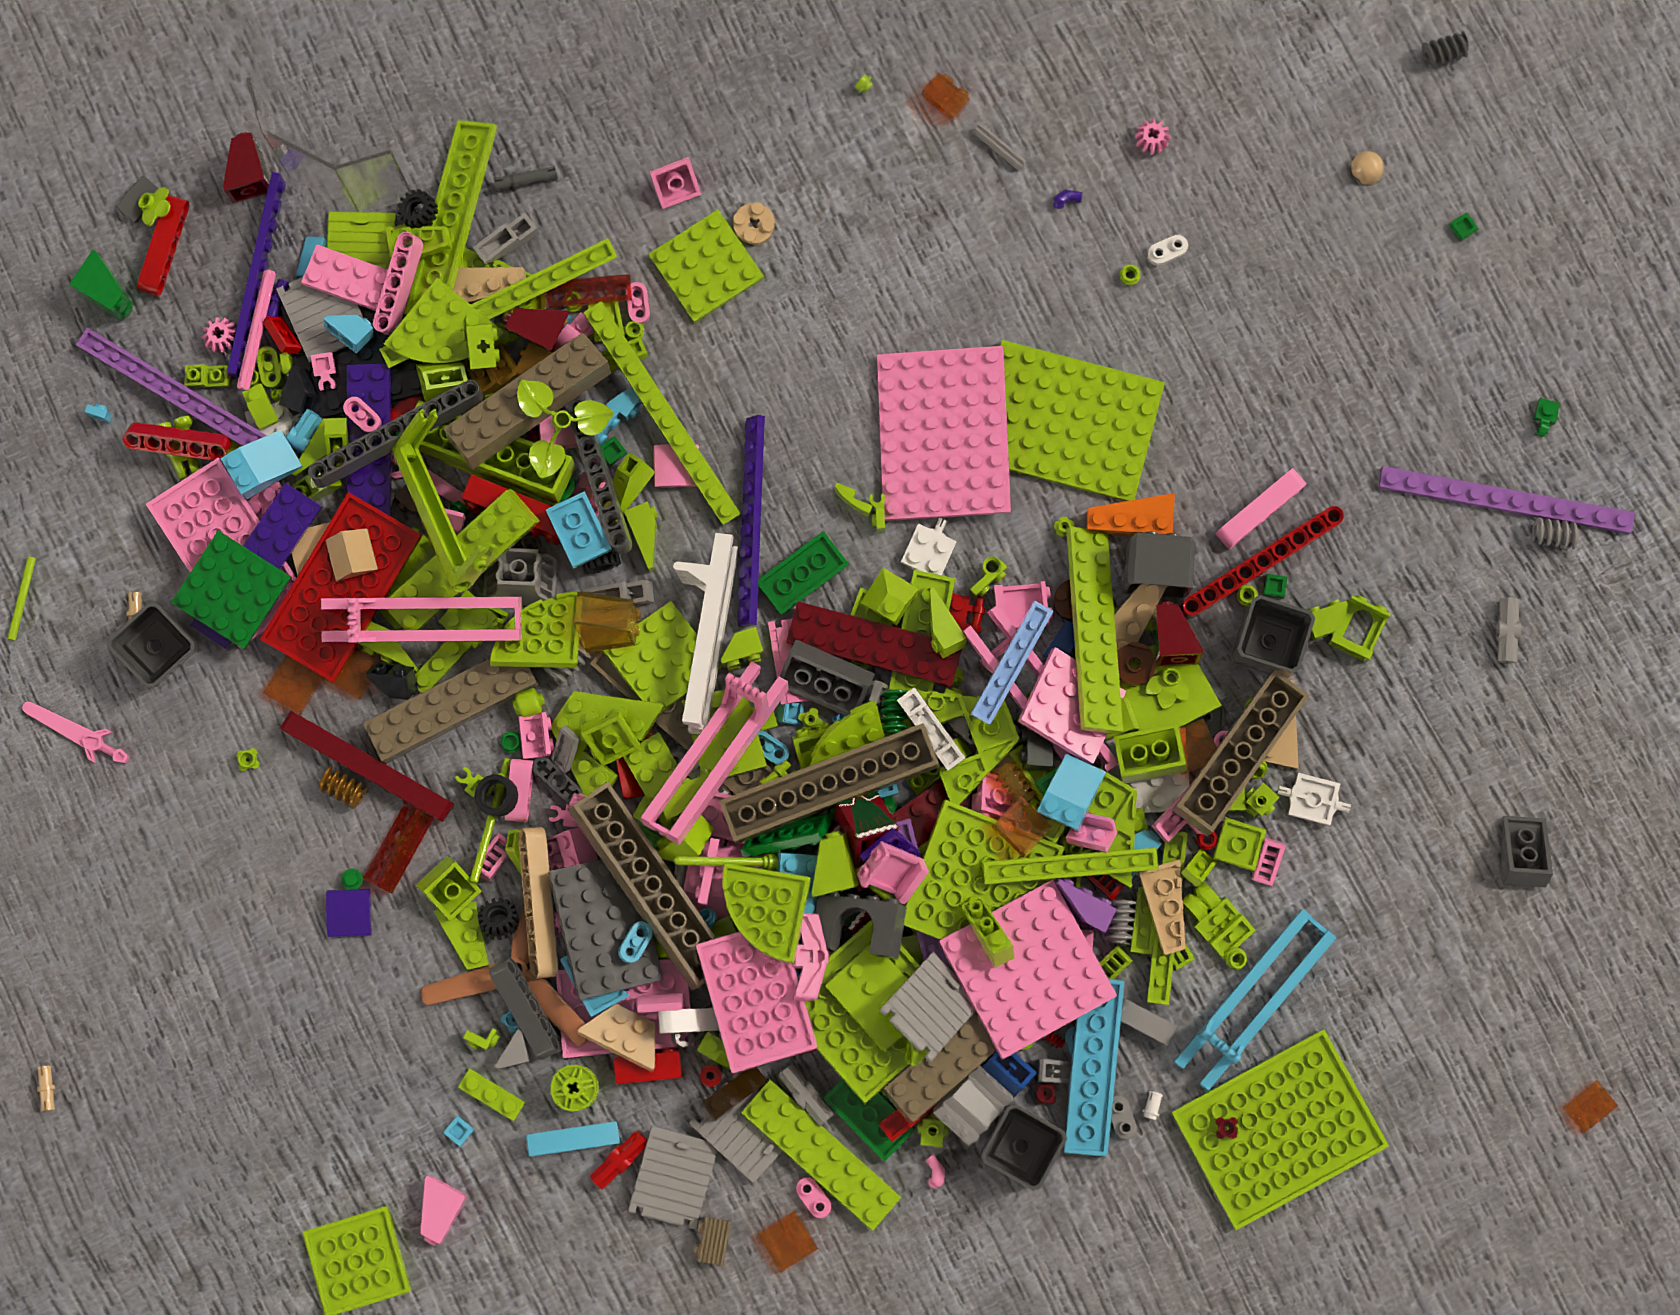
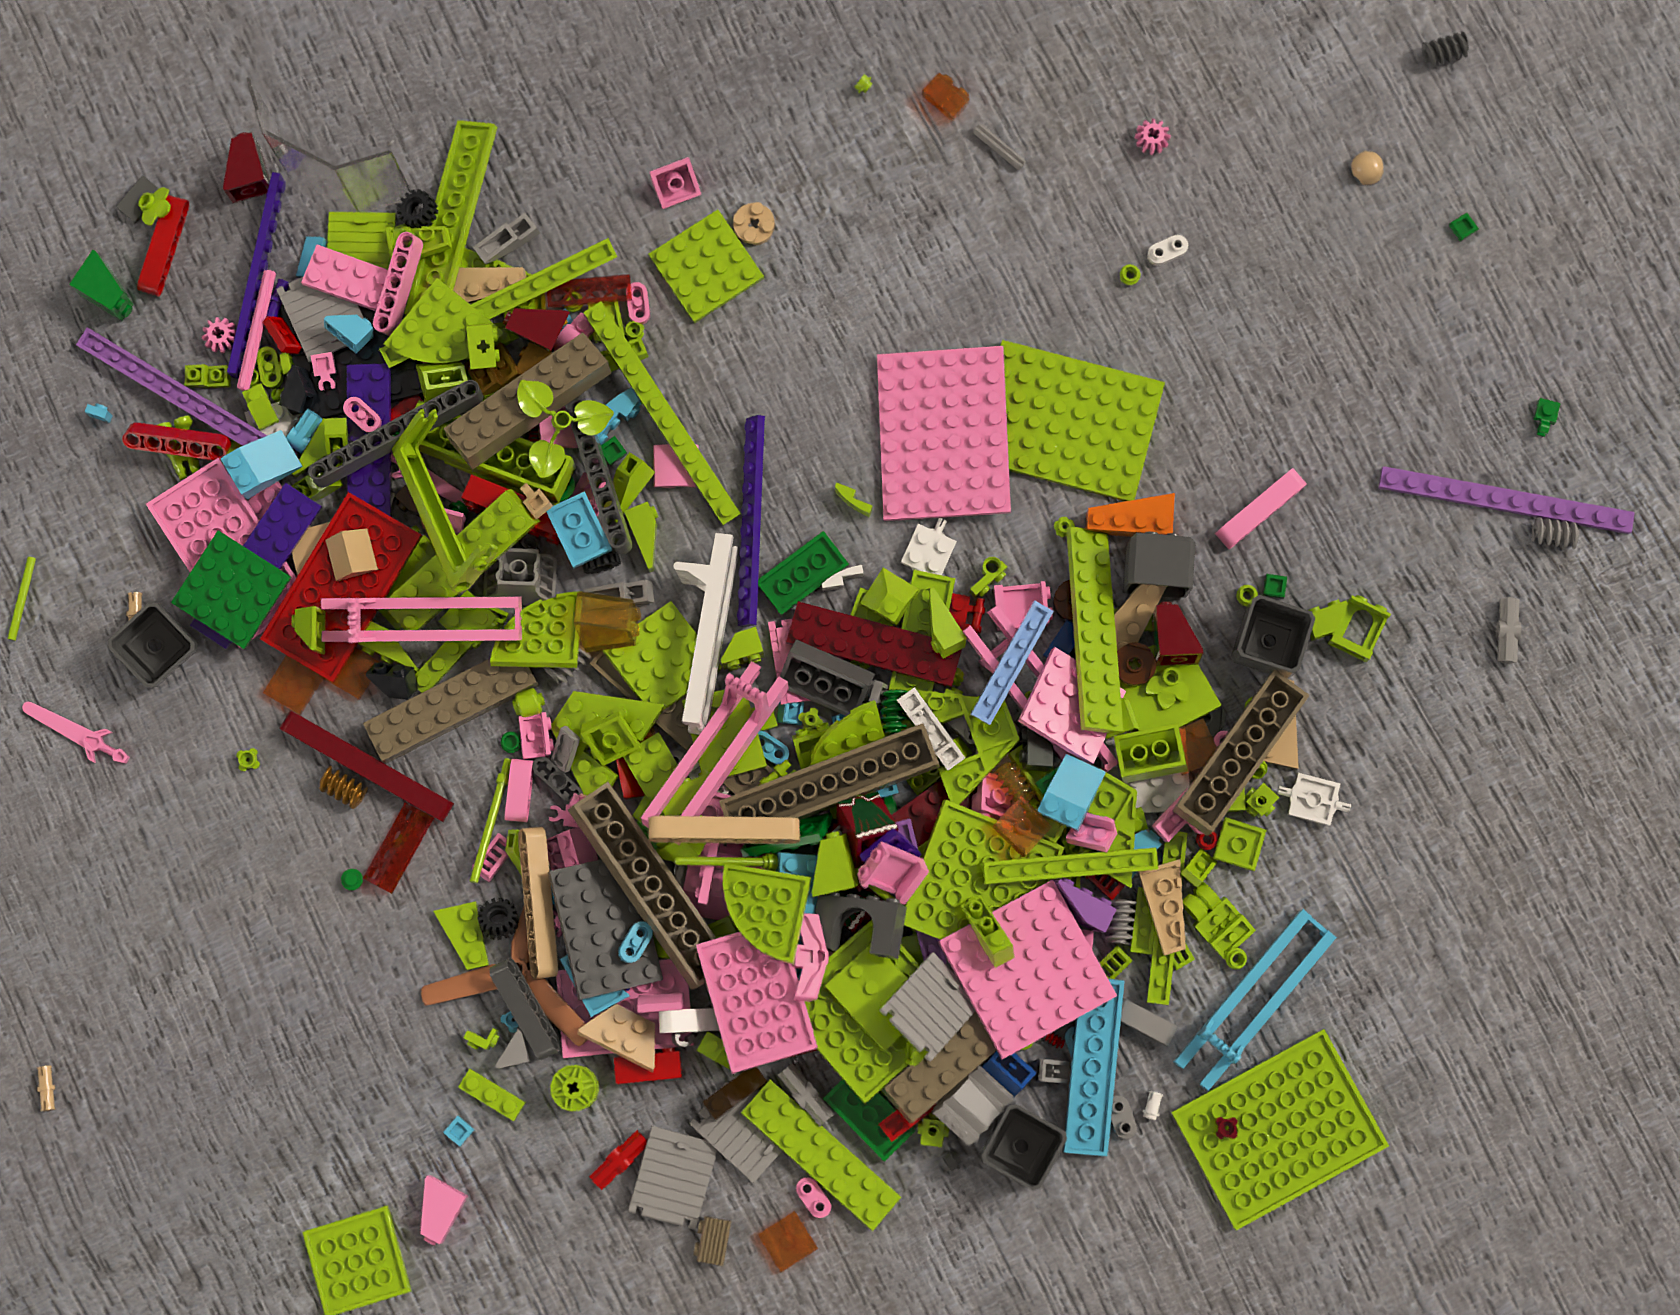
dark purple slope [326,889,372,937] -> none
lime slope [415,856,482,921] -> none
lime plate [455,767,495,799] -> none
black tyre [474,774,519,817] -> none
dark grey pin [494,166,558,191] -> none
medium azure slope [526,1121,620,1157] -> none
medium azure plate [698,908,717,928] -> none
red plate [700,1065,722,1087] -> none
lime plate [869,494,885,533] -> none
bright pink arm [925,1154,945,1189] -> none
dark red plate [1034,1082,1056,1105] -> none
dark purple arm [1053,190,1083,209] -> none
red beam [1181,506,1344,619] -> none
bright pink slope [1251,837,1286,886] -> none
dark grey slope [1501,816,1553,887] -> none
clear orange plate [1562,1080,1618,1133] -> none
none -> lime slope [292,607,325,654]
none -> tan plate [520,483,553,519]
none -> tan beam [648,816,800,844]
none -> white slope [822,565,863,592]

